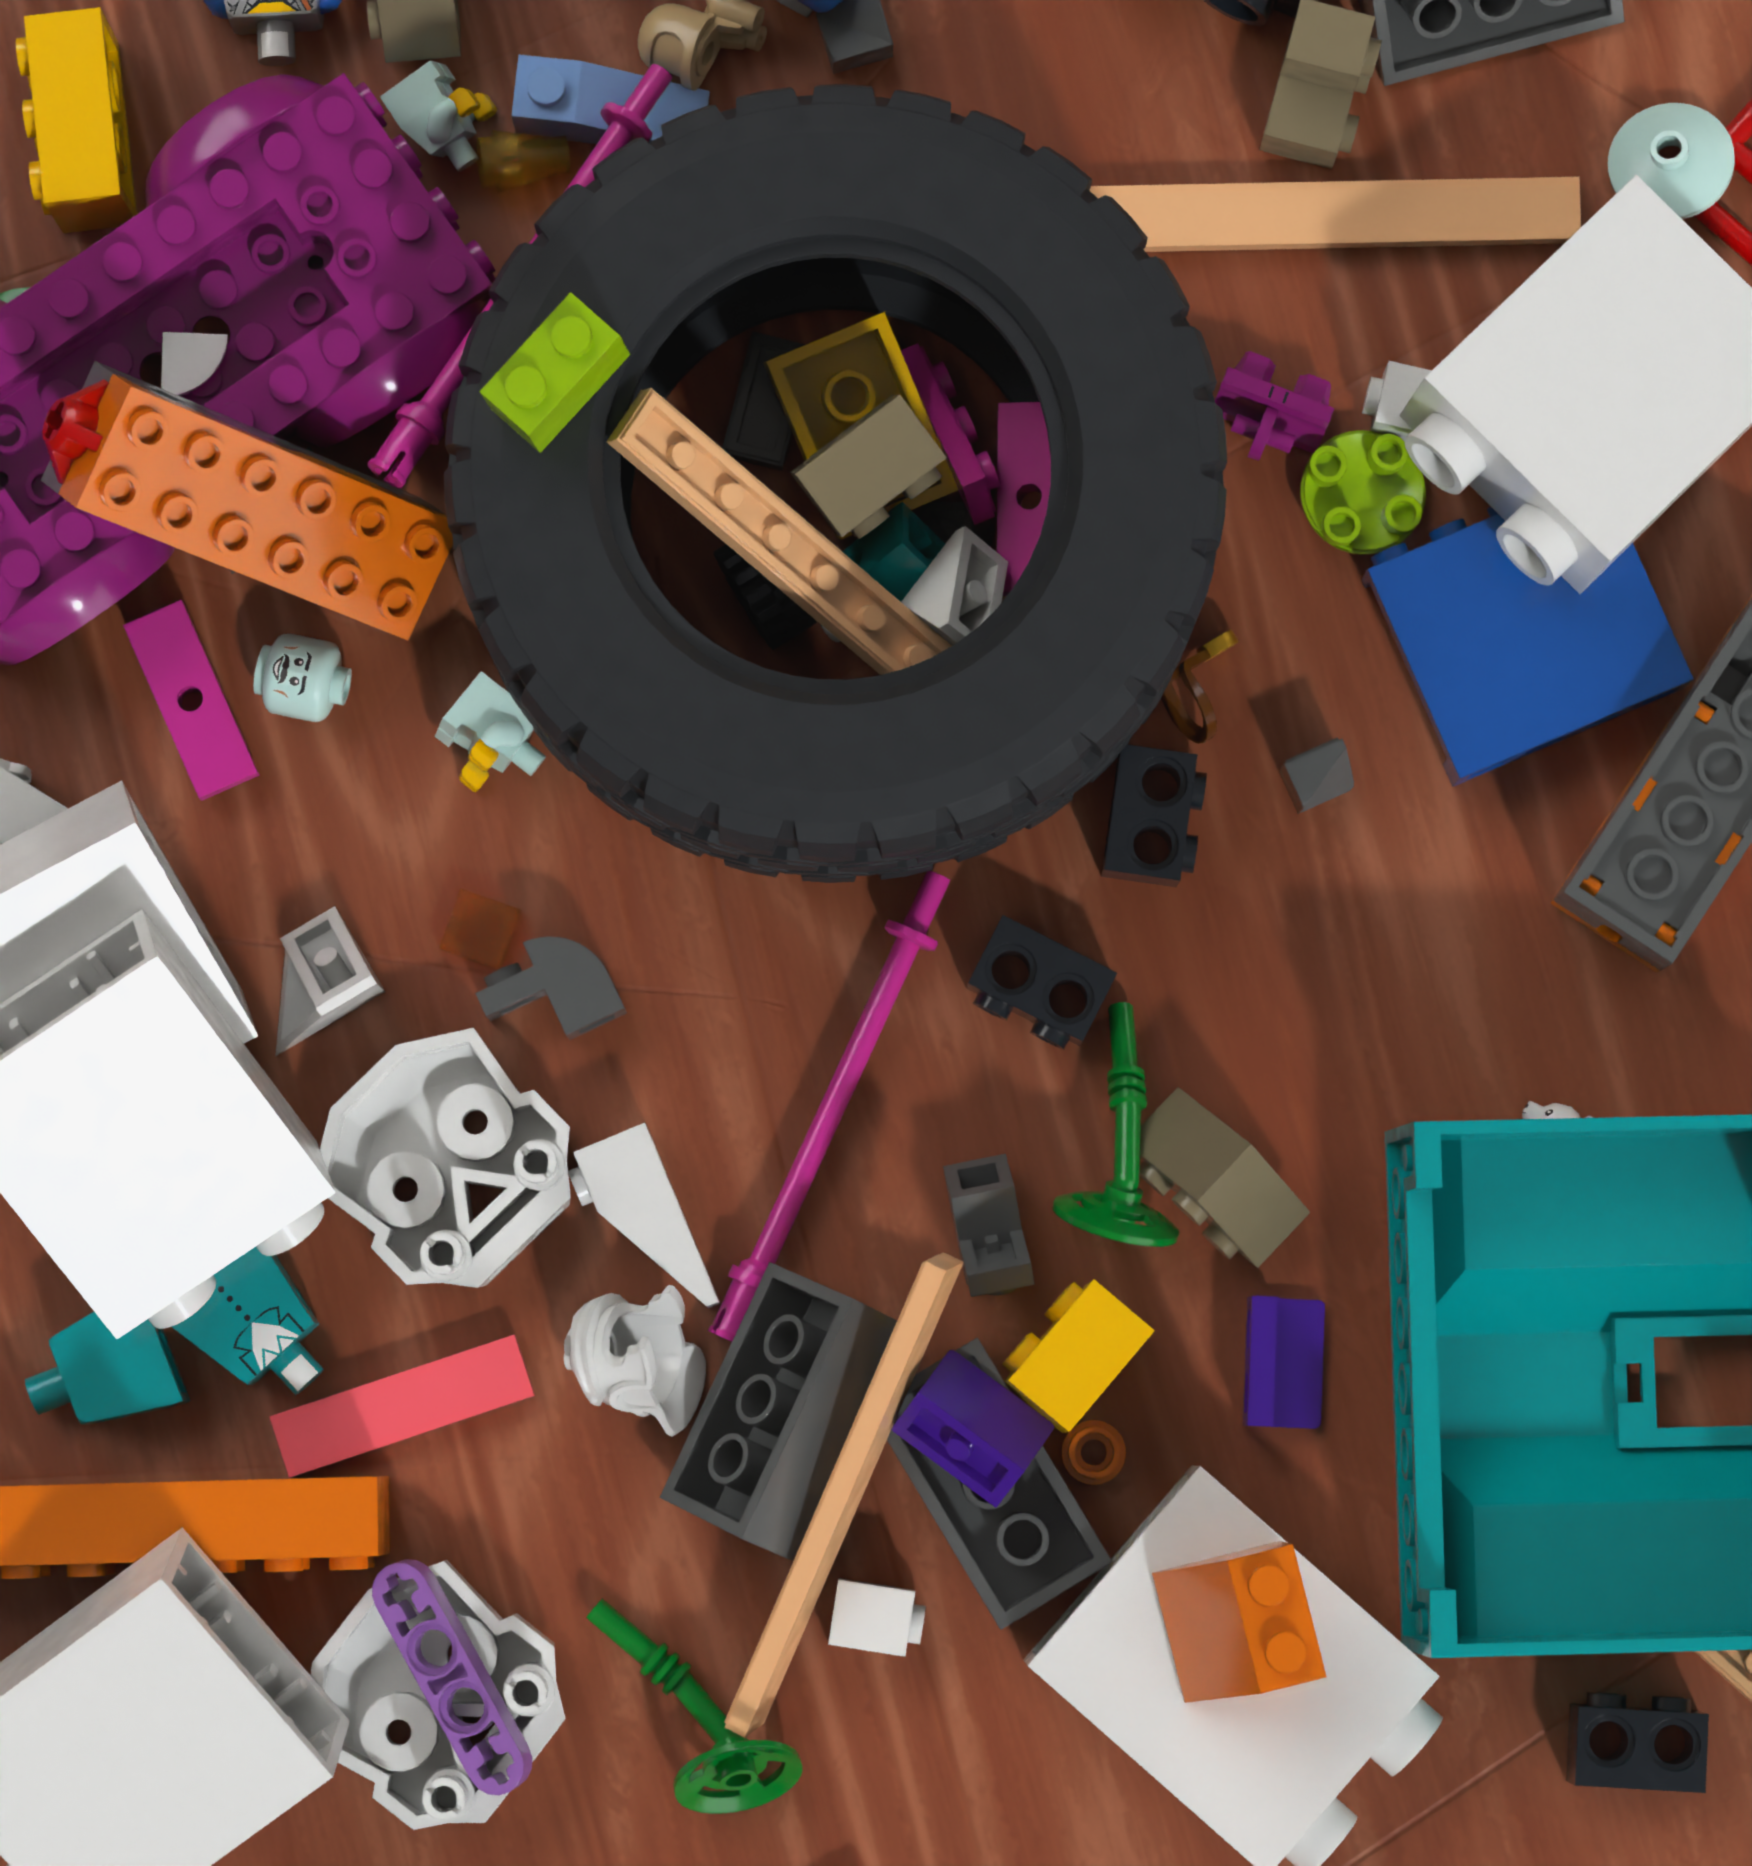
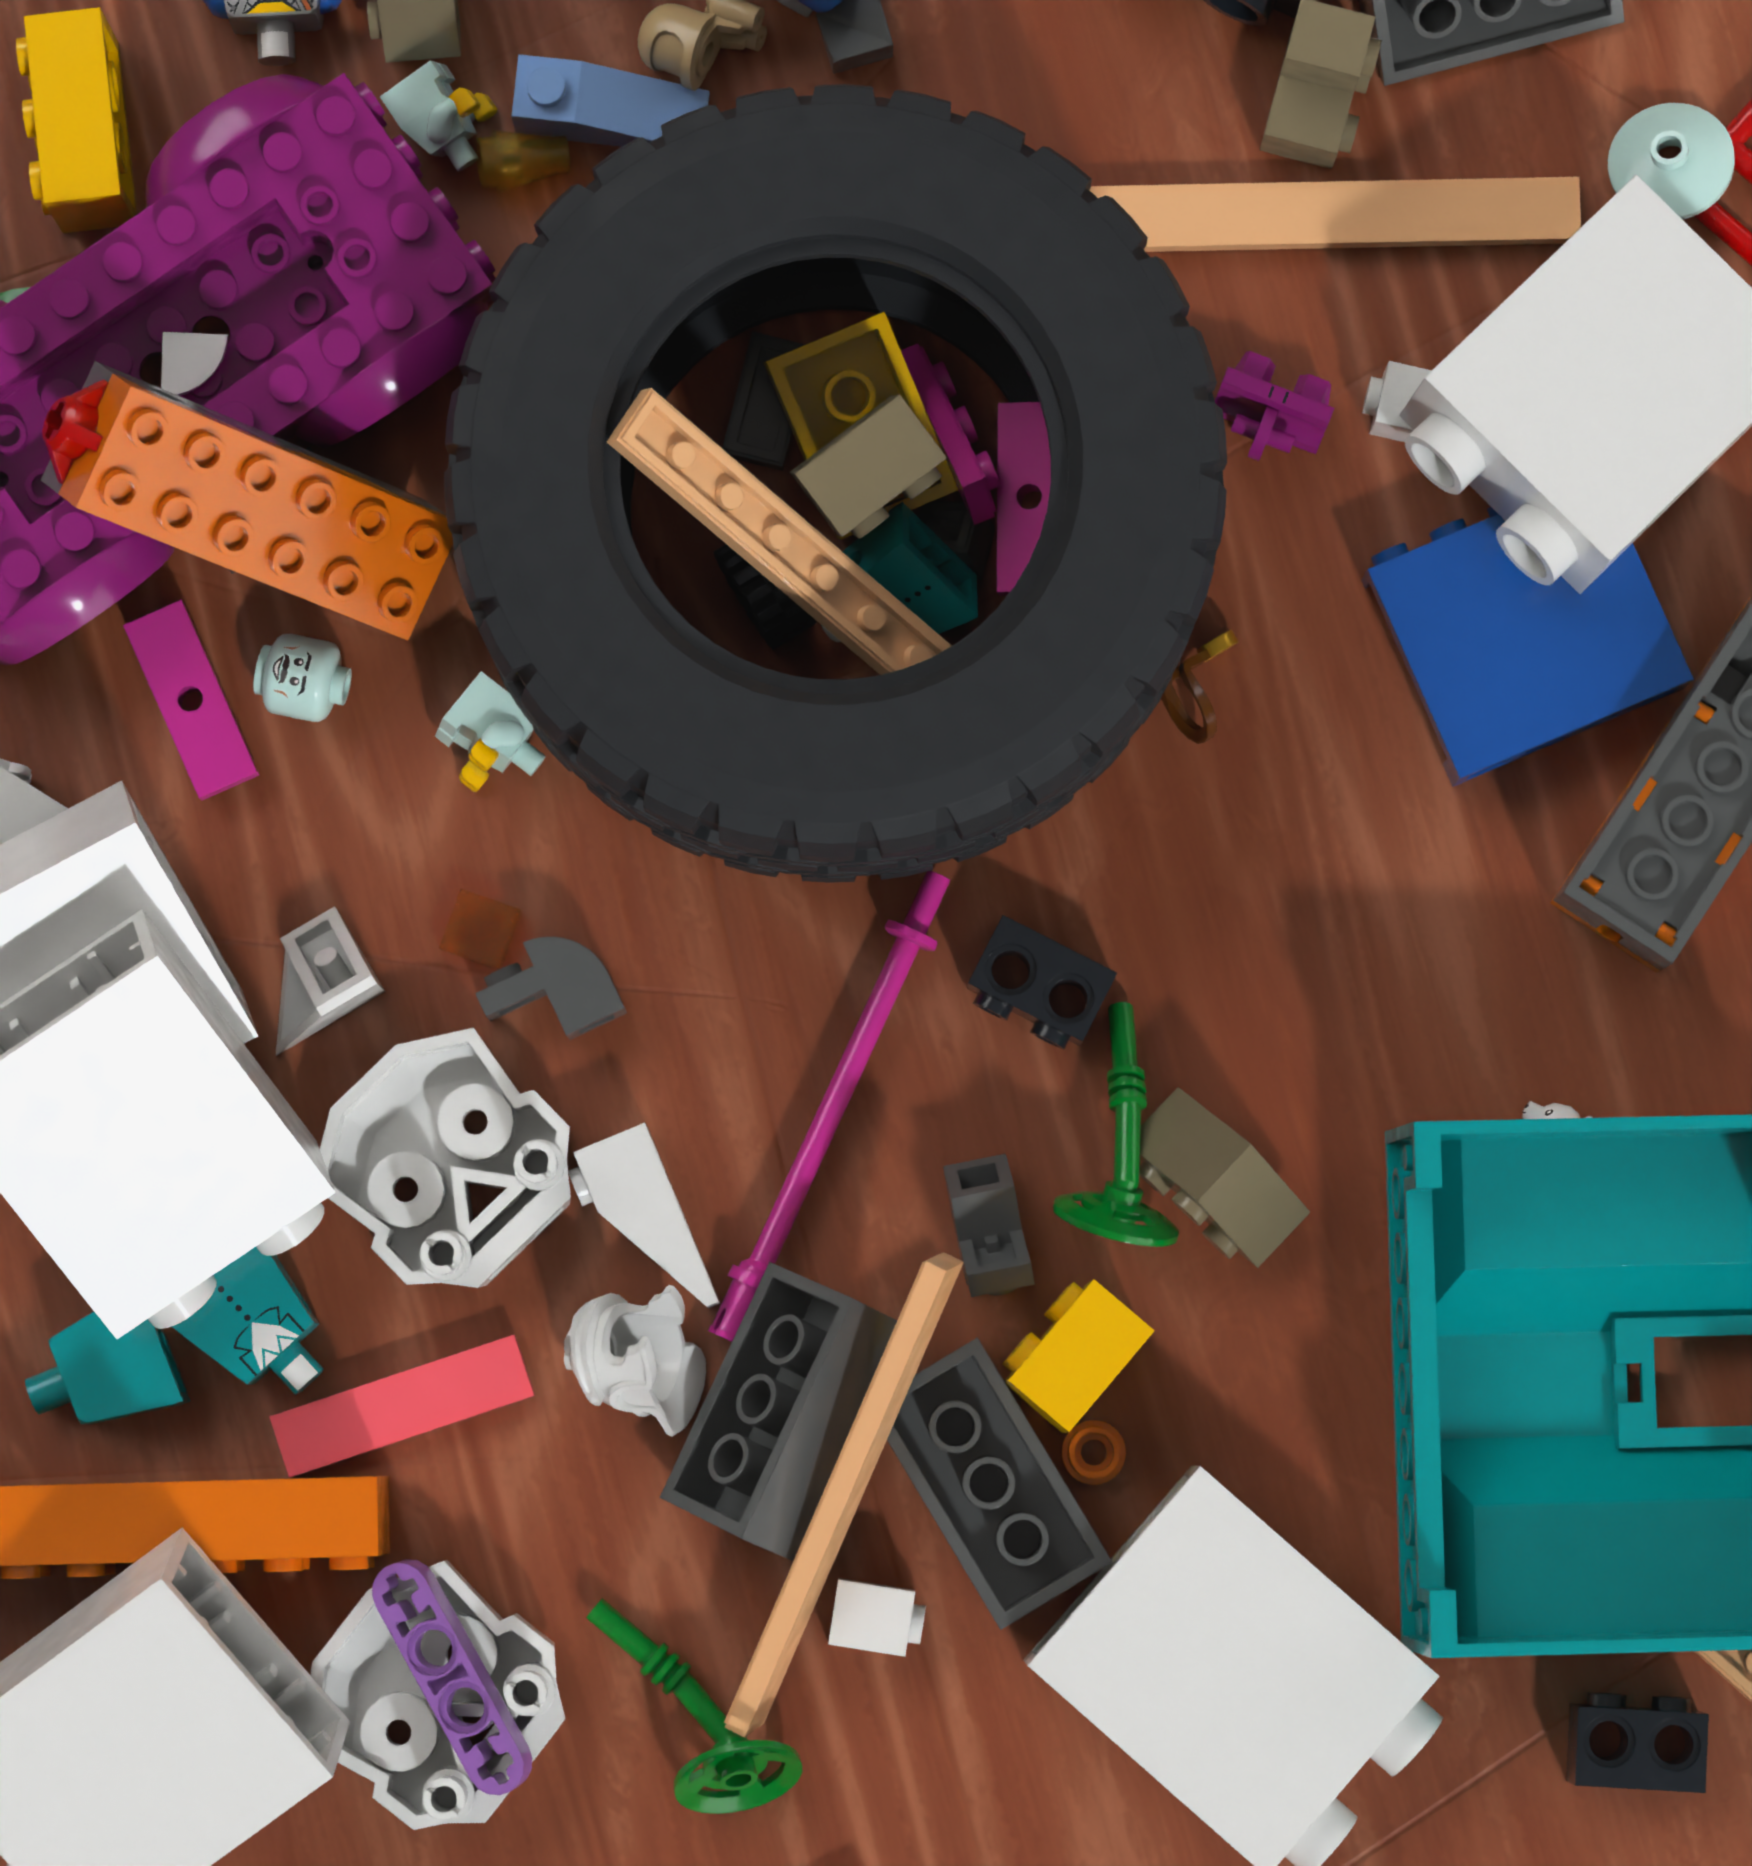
dark pink bar [367,64,672,488] -> none
lime piece [479,292,630,453] -> none
dark purple panel [891,1350,1054,1508] -> none
white slope [901,526,1008,646] -> none
black brick [1101,744,1207,887] -> none
orange slope [1152,1541,1327,1703] -> none
dark purple panel [1243,1296,1325,1429] -> none
dark grey slope [1279,737,1354,814] -> none
lime dish [1300,430,1426,555] -> none

